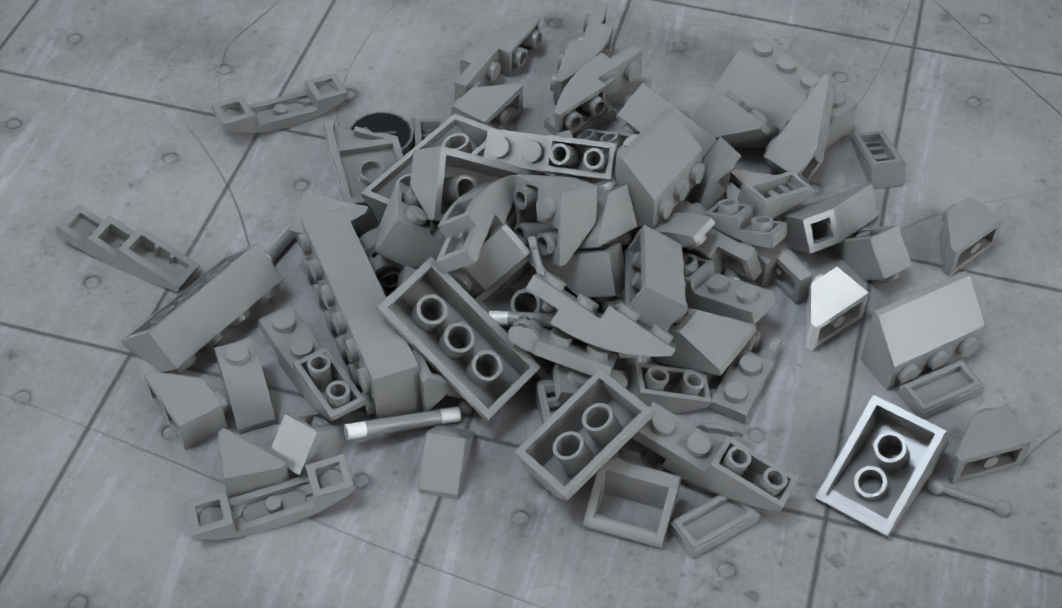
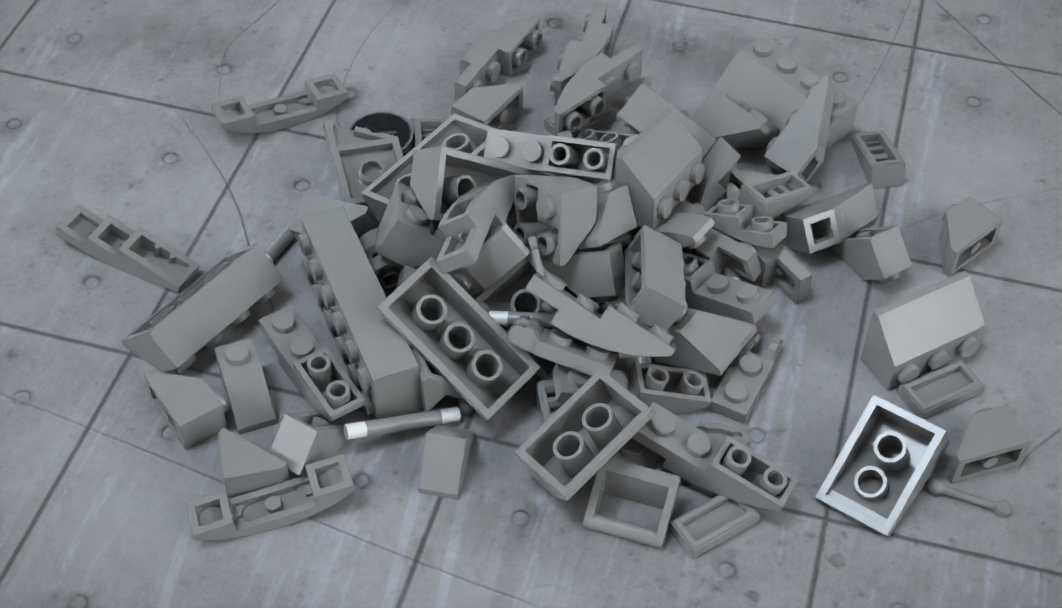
white slope [806,267,869,351] -> none

